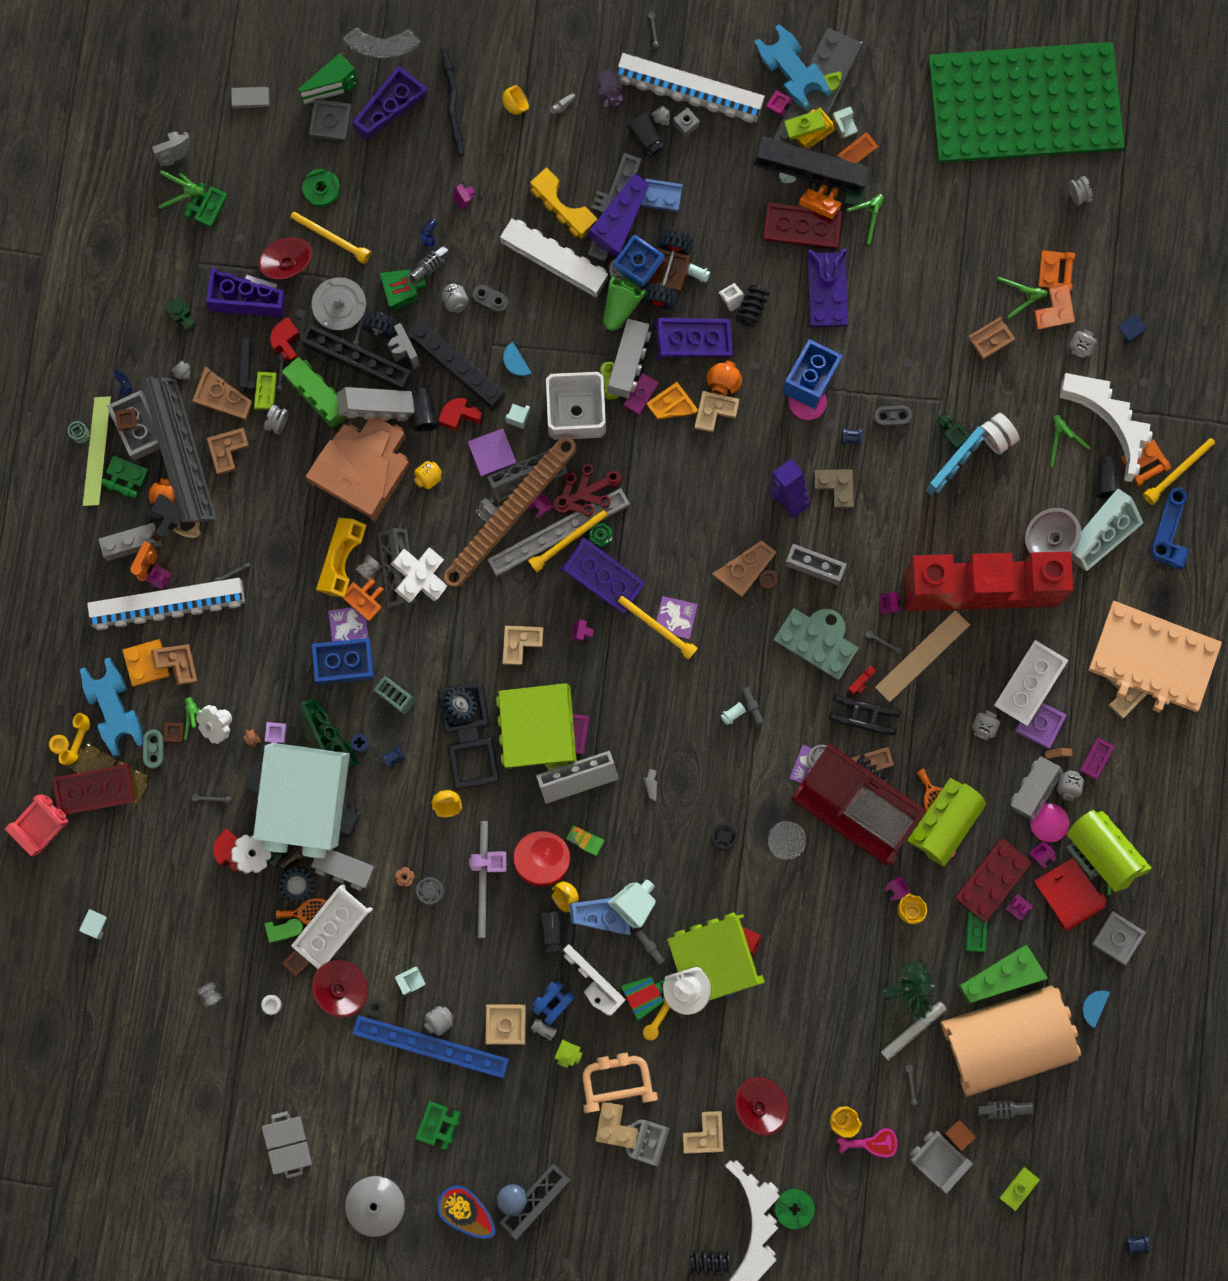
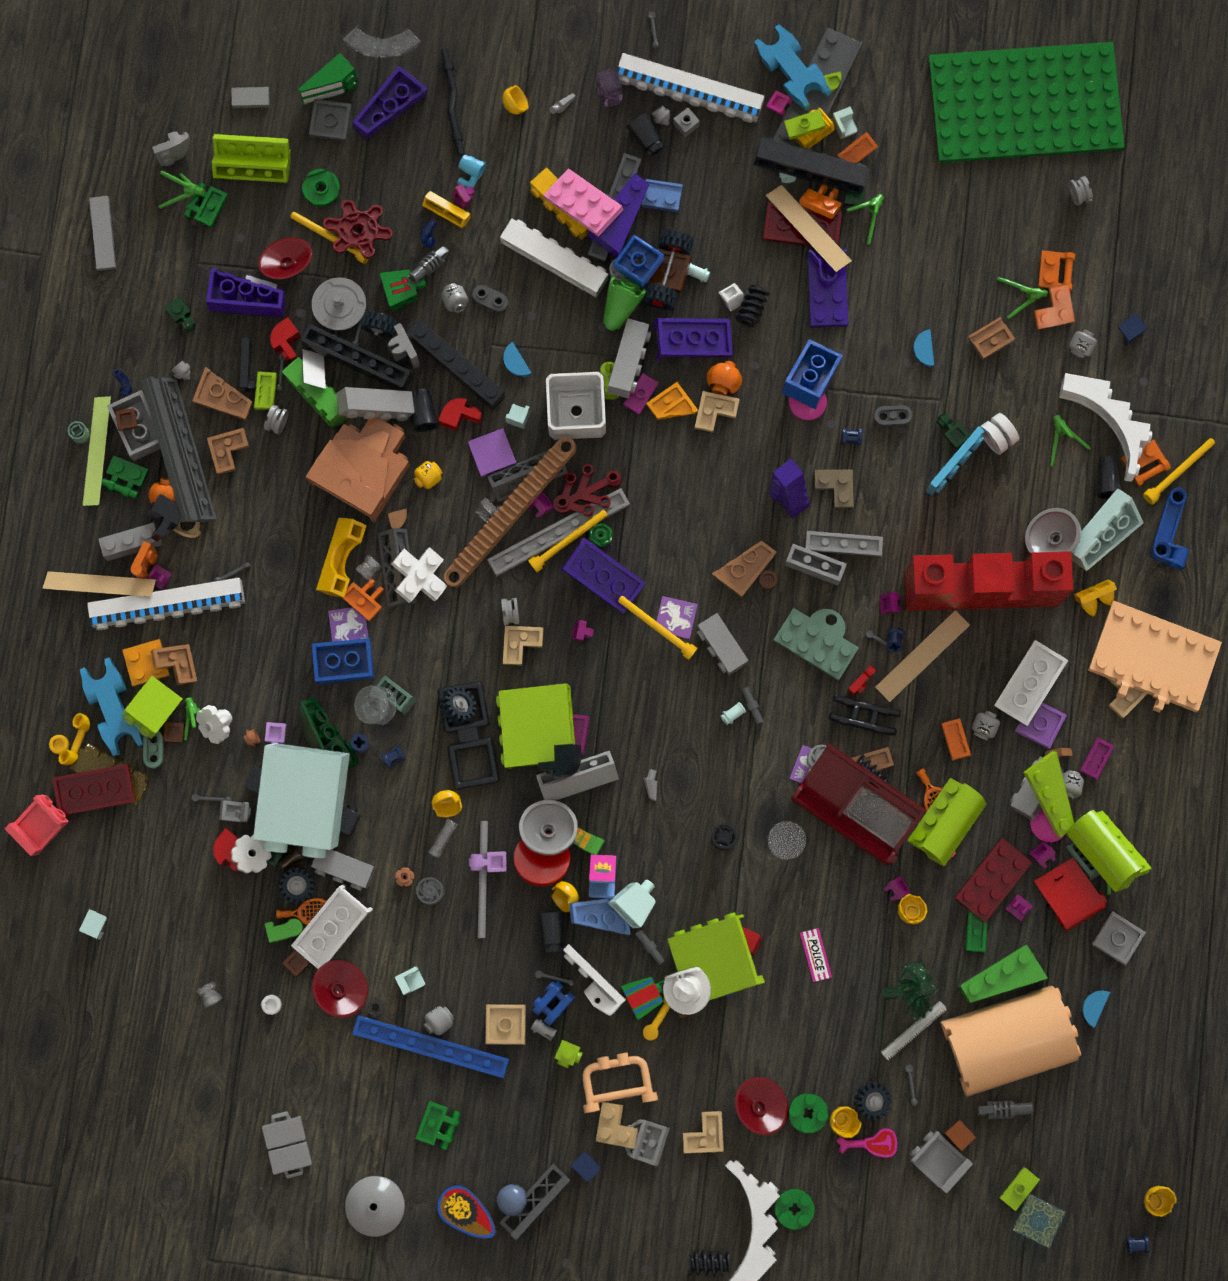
none -> tan sticker [42,572,156,597]
none -> light grey tile [89,196,116,271]
none -> lime brick [121,676,182,739]
none -> lime brick [212,134,291,183]
none -> light grey bracket [219,800,251,823]
none -> white sticker [302,349,326,389]
none -> dark red plate [323,200,393,259]
none -> clear piece [354,686,397,725]
none -> medium nougat tile [388,509,407,529]
none -> yellow piece [422,191,471,228]
none -> clear pin [428,819,458,858]
none -> medium azure piece [457,155,486,188]
none -> light grey wheel [501,598,519,626]
none -> light grey dish [519,800,578,855]
none -> dark grey hinge [535,970,575,986]
none -> black brick [538,744,582,778]
none -> bright pink plate [544,168,623,237]
none -> dark blue panel [571,1151,601,1183]
none -> piece [589,855,616,899]
none -> light grey brick [697,613,749,676]
none -> tan sticker [766,185,852,272]
none -> green plate [789,1094,828,1133]
none -> sticker [800,928,832,982]
none -> light grey plate [805,531,883,557]
none -> black wheel [854,1082,892,1120]
none -> dark blue bush [886,627,905,653]
none -> dark azure tile [913,329,934,367]
none -> orange plate [941,718,971,761]
none -> clear light blue plate [1012,1194,1066,1248]
none -> lime wing [1023,751,1074,838]
none -> yellow tile [1074,579,1117,617]
none -> yellow hair [1144,1186,1177,1217]

